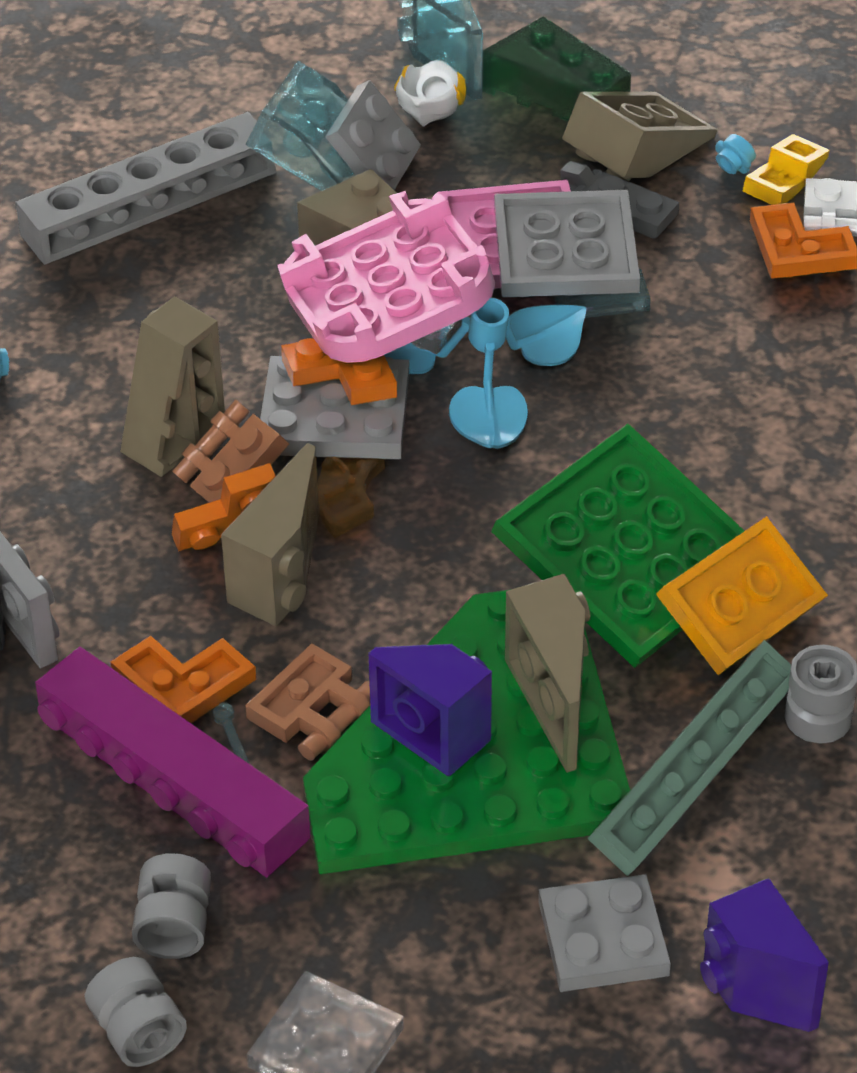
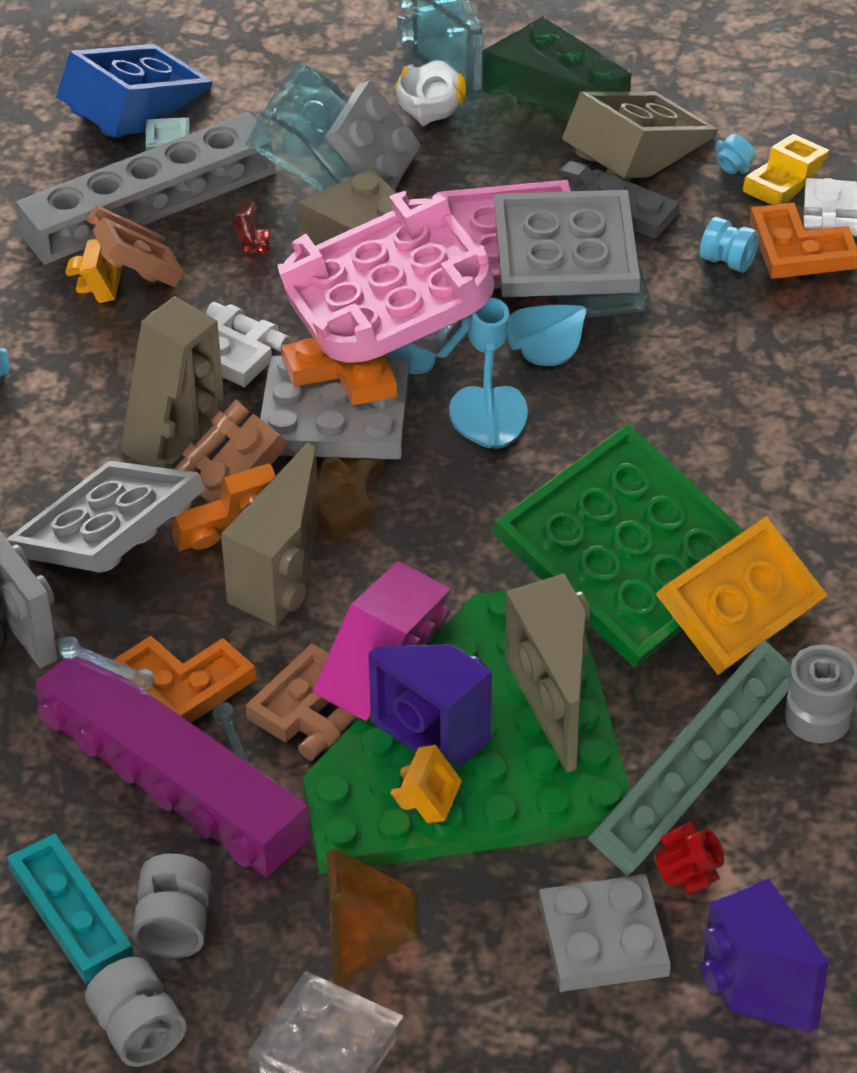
none -> light grey plate [7,460,206,573]
none -> teal plate [7,834,134,984]
none -> blue slope [56,44,213,138]
none -> clear light blue hinge [58,636,154,689]
none -> light orange tile [65,239,122,303]
none -> nougat plate [86,205,185,287]
none -> light aqua tile [146,118,190,151]
none -> white plate [206,302,291,388]
none -> clear red arm [233,200,271,255]
none -> dark pink wedge [312,561,451,721]
none -> clear orange slope [327,848,417,990]
none -> light orange tile [390,745,462,823]
none -> red gear [656,822,725,895]
none -> medium azure wheel [699,216,760,273]

